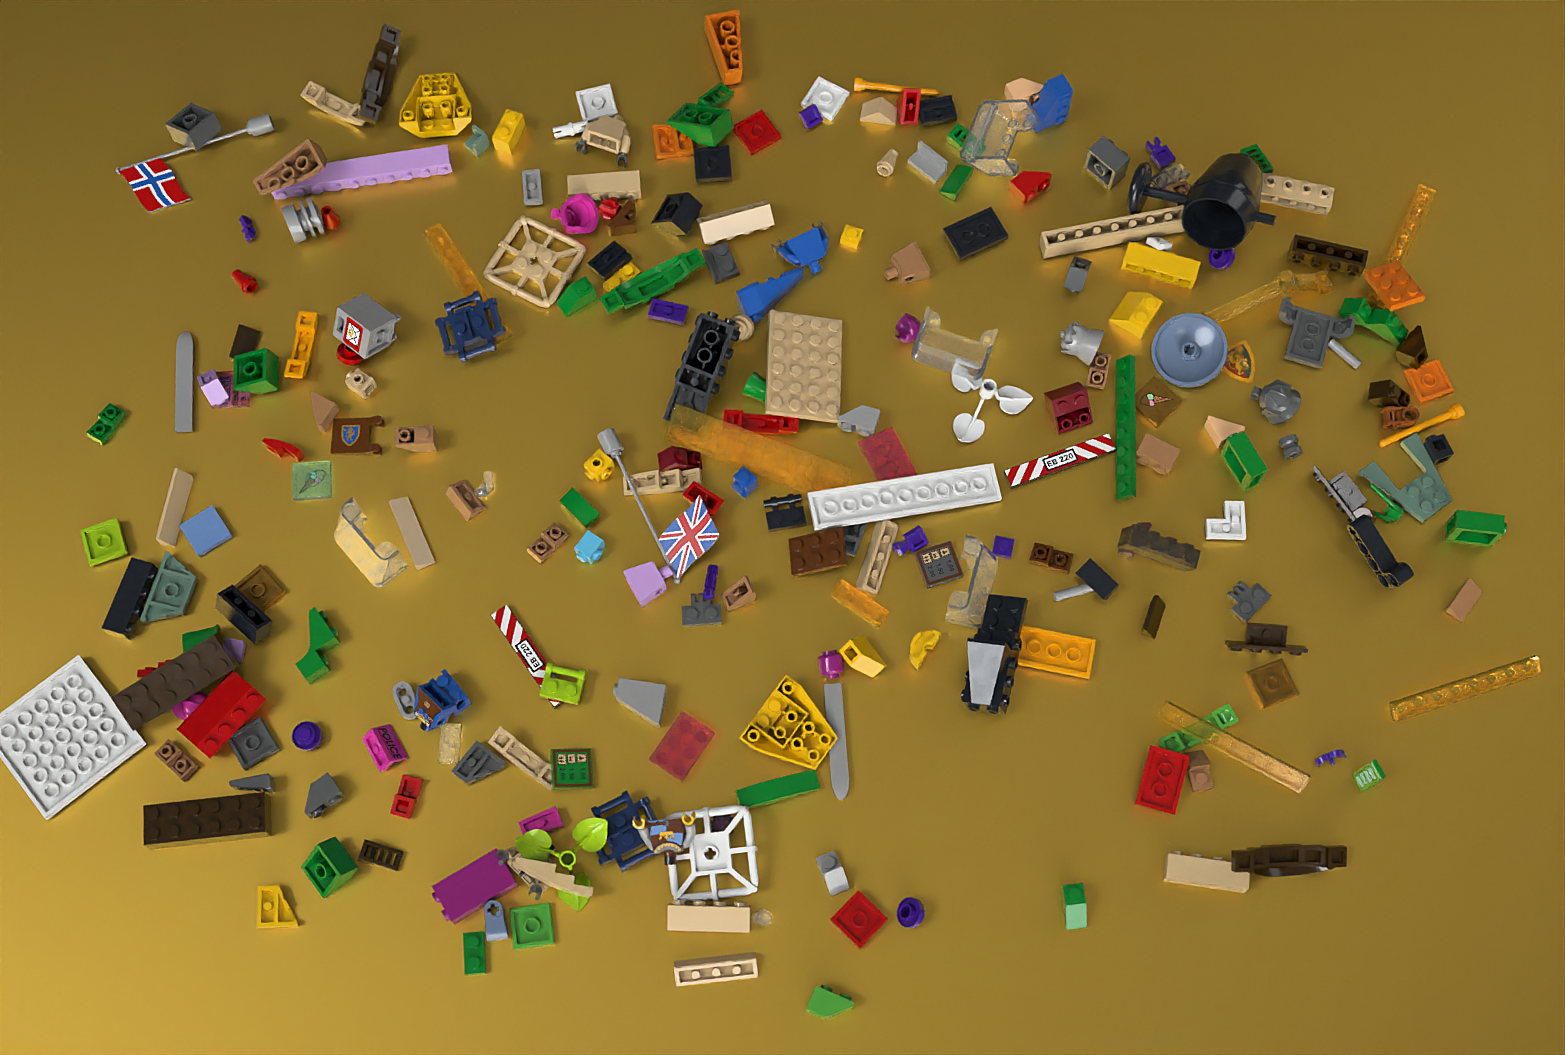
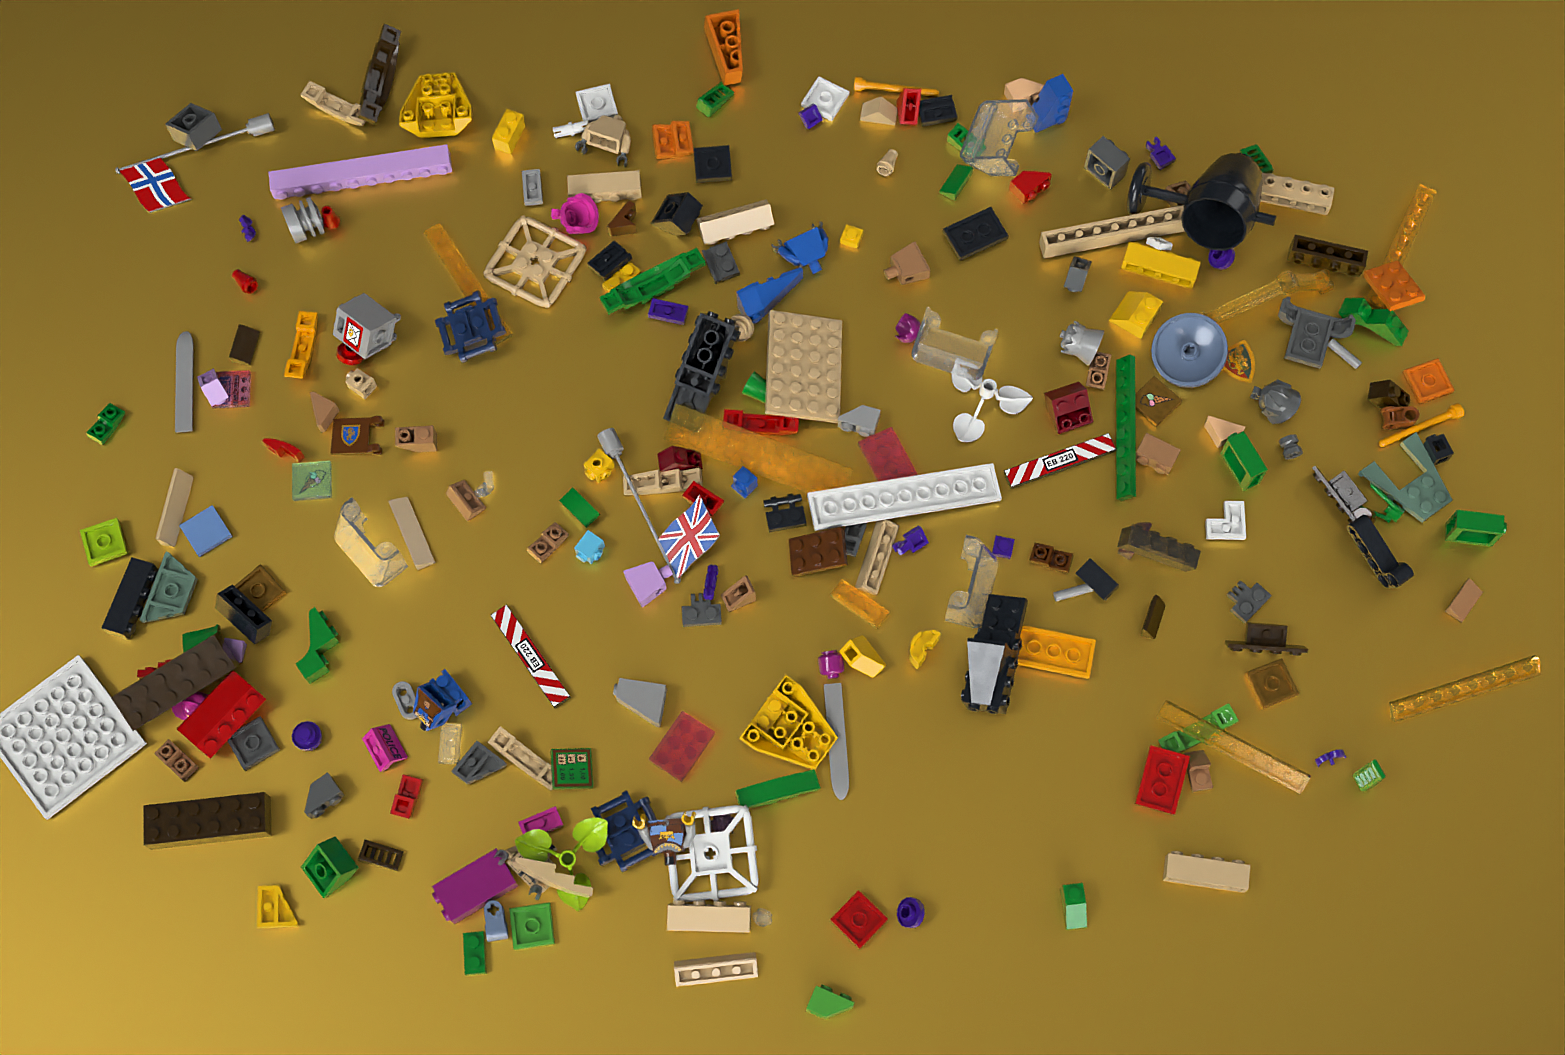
dark grey slope [229,773,275,792] -> none
green slope [233,348,279,394] -> none
medium nougat wedge [253,138,327,195] -> none
sand green panel [464,125,490,157] -> none
lime plate [539,662,587,705] -> none
green slope [556,276,597,317] -> none
red gear [599,198,622,221] -> none
green slope [667,102,734,147] -> none
red tile [732,110,781,156] -> none
light grey slope [815,850,850,897] -> none
light grey panel [908,140,948,184] -> none
tile [914,541,964,589] -> none
clear slope [1151,162,1191,190] -> none
dark brown piece [1231,844,1347,877] -> none
dark brown slope [1395,325,1428,370] -> none

